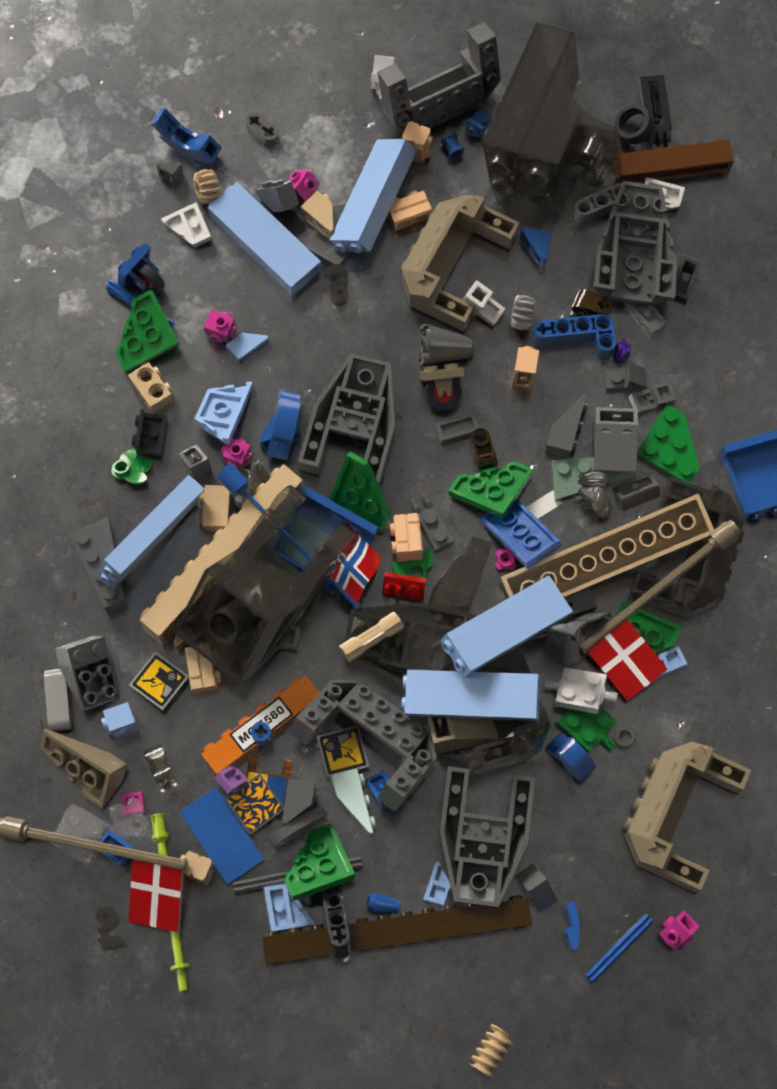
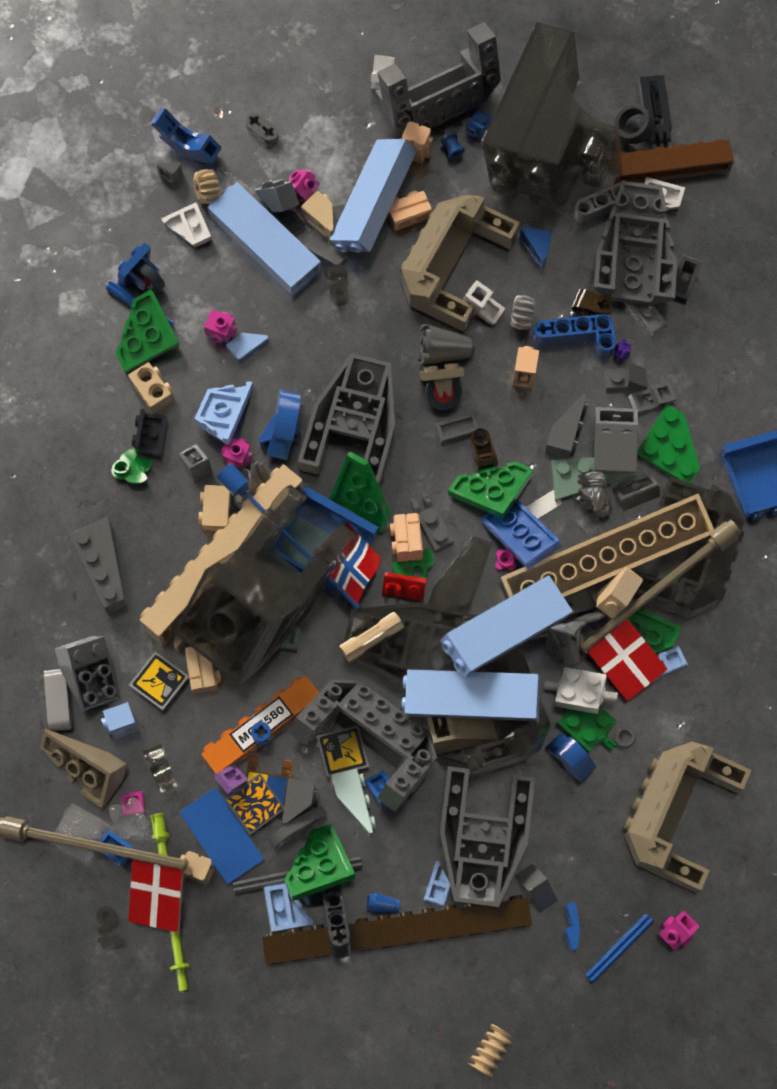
light blue brick [98,475,205,589] -> none
none -> tan slope [596,567,643,619]

